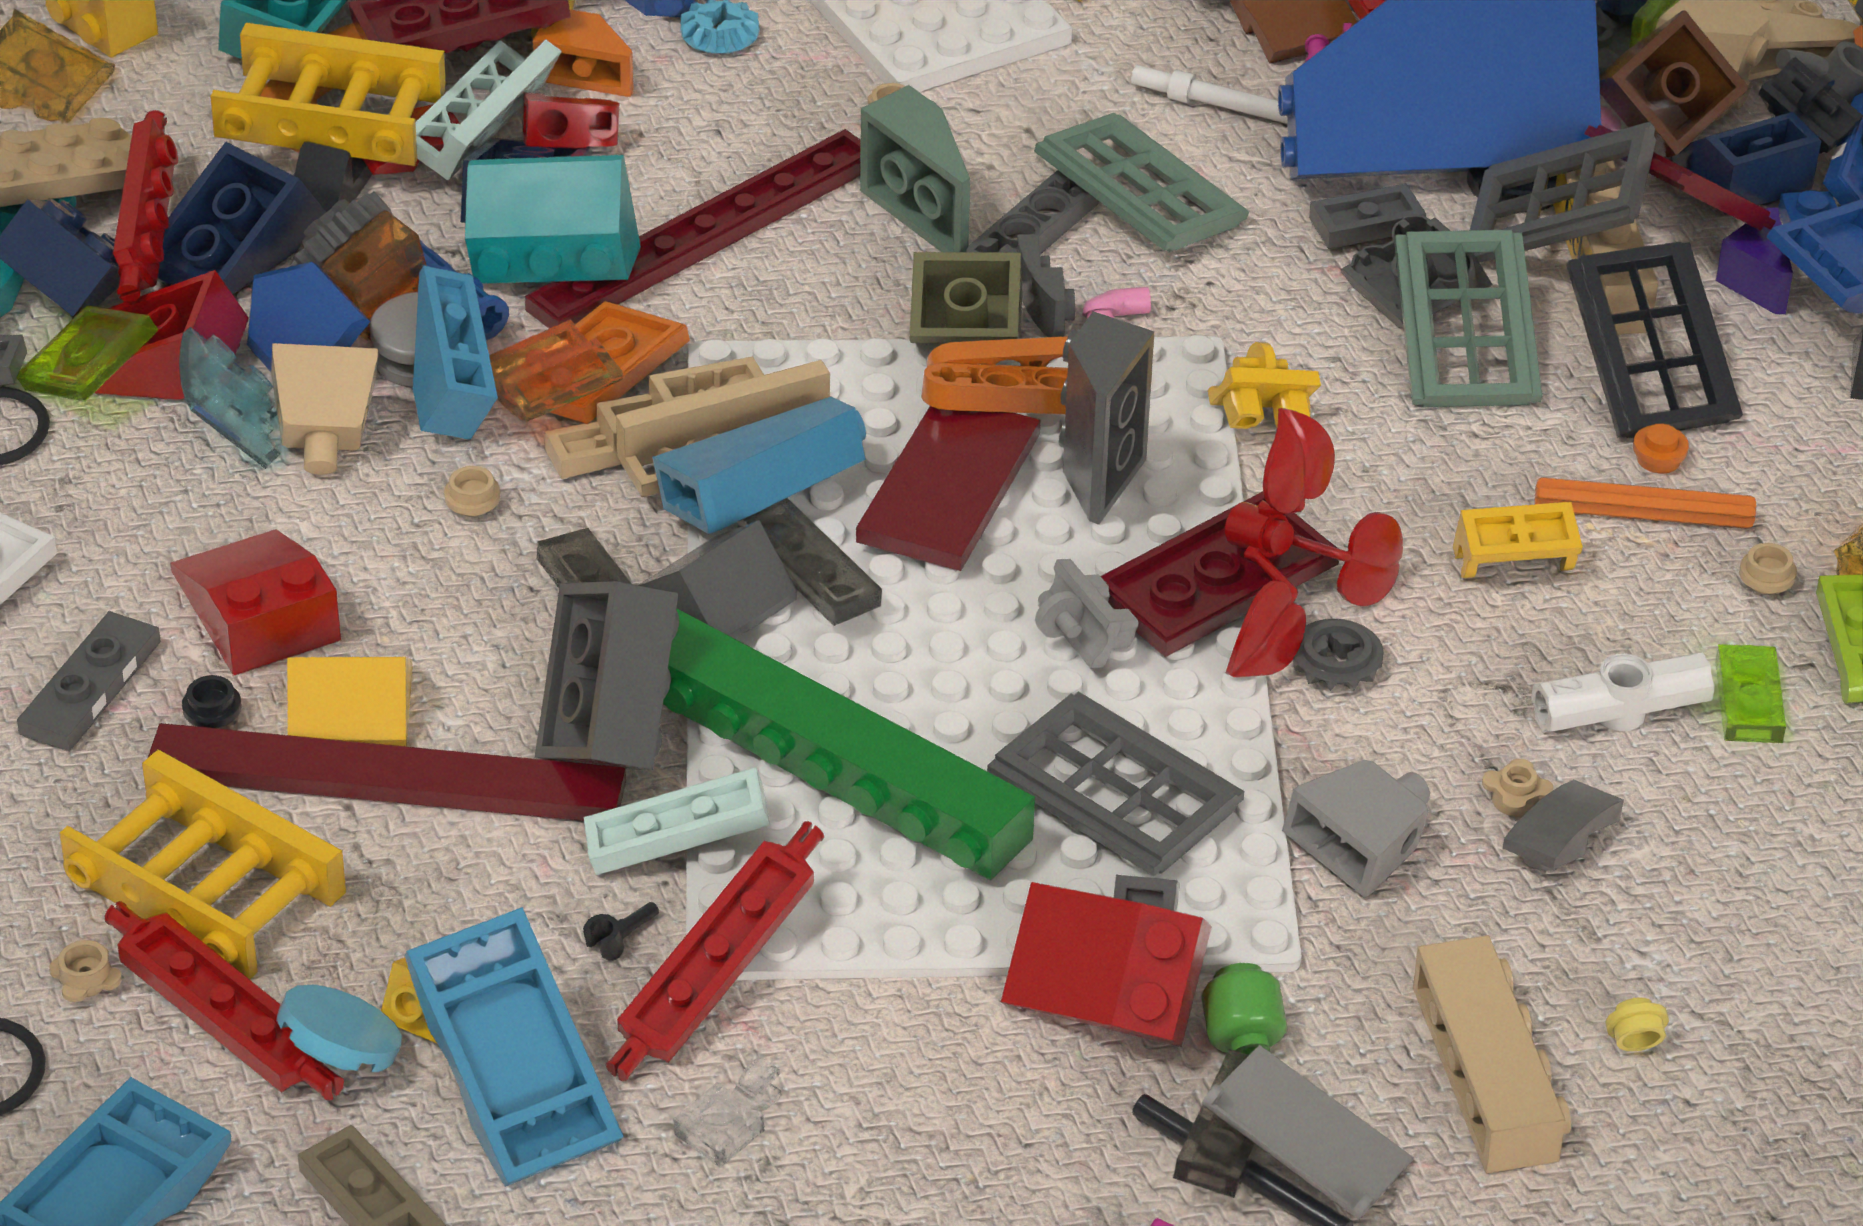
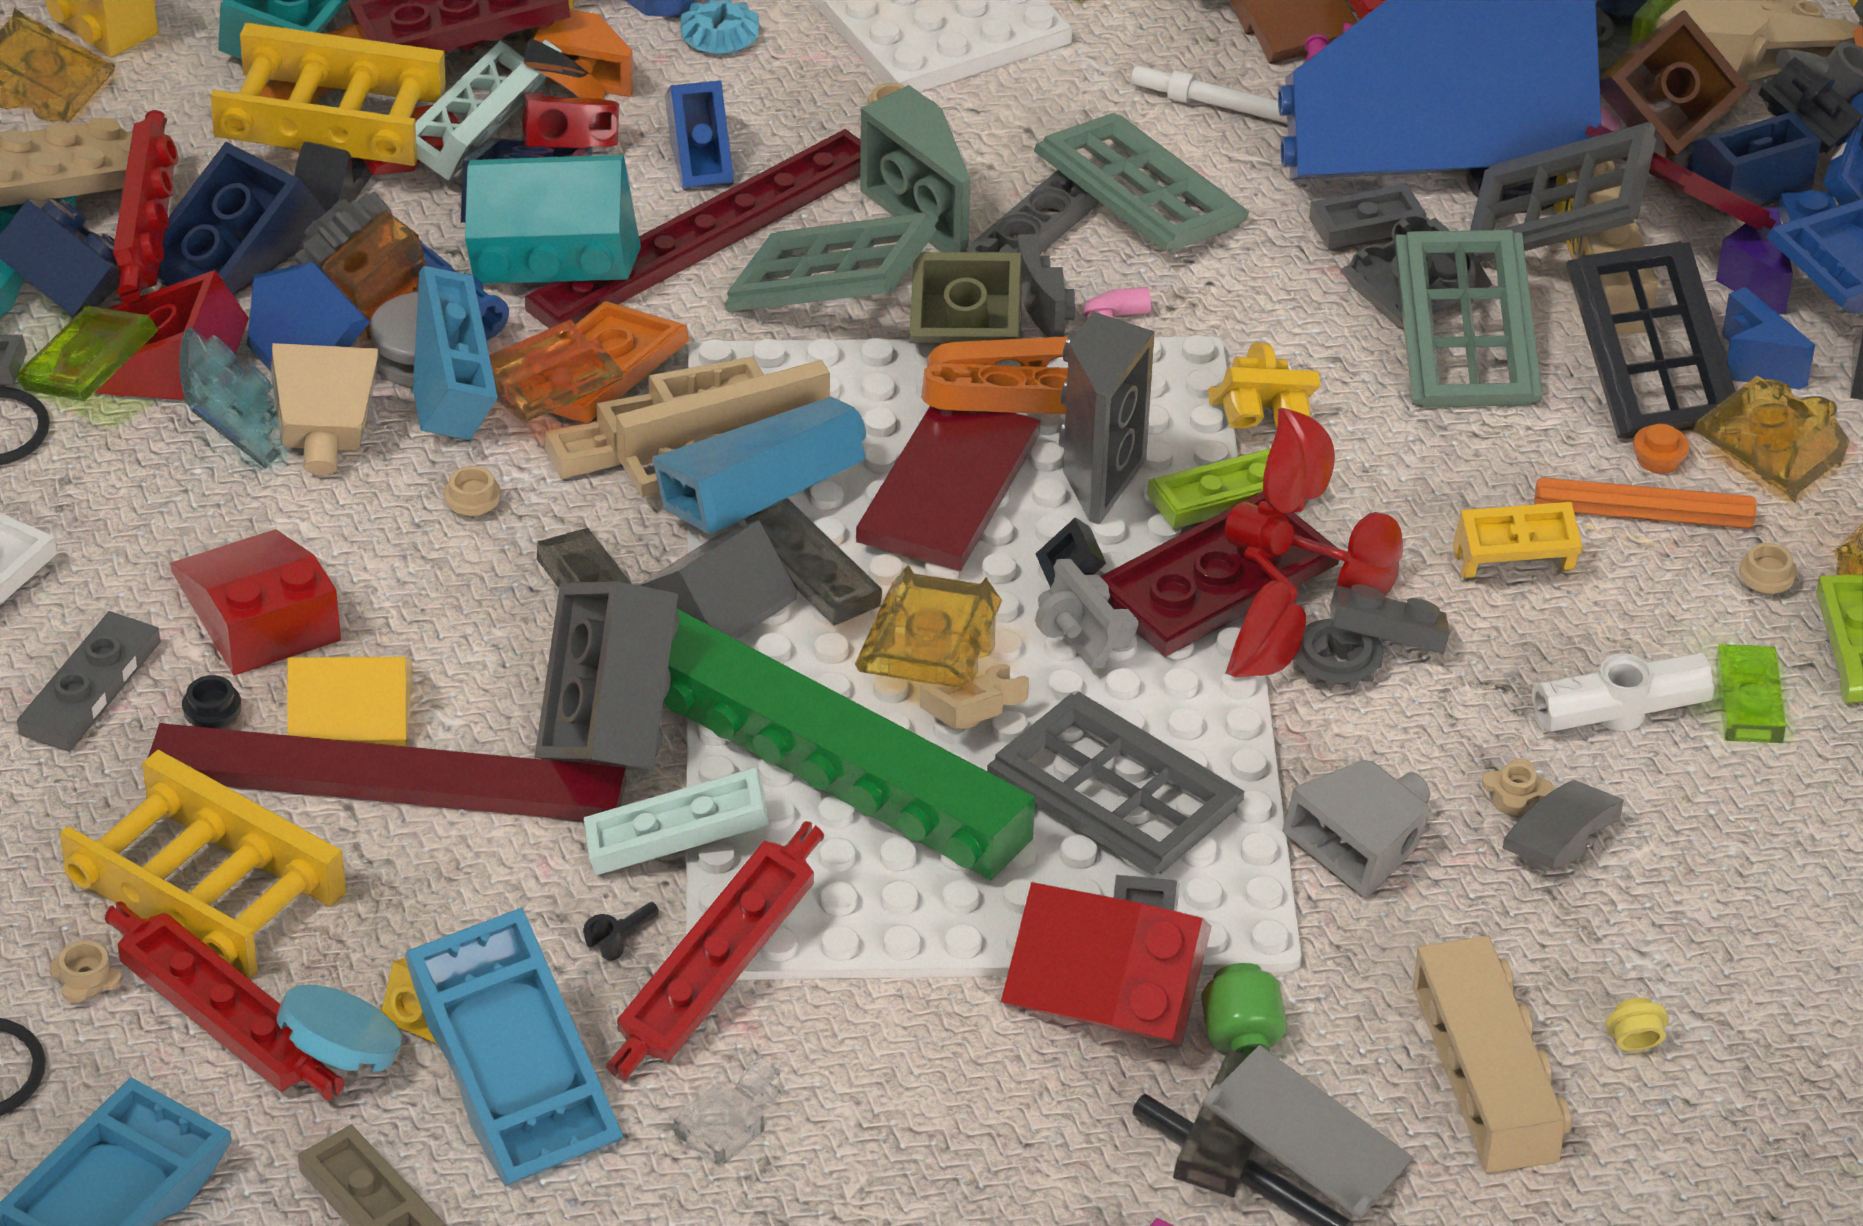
none -> sticker [523,38,605,99]
none -> blue slope [665,80,734,189]
none -> sand green piece [724,211,939,312]
none -> clear yellow slope [855,565,1002,689]
none -> tan plate [920,664,1029,730]
none -> black plate [1035,517,1106,588]
none -> lime tile [1147,448,1271,529]
none -> dark grey plate [1330,584,1450,654]
none -> clear yellow slope [1694,376,1850,503]
none -> blue slope [1722,287,1815,390]

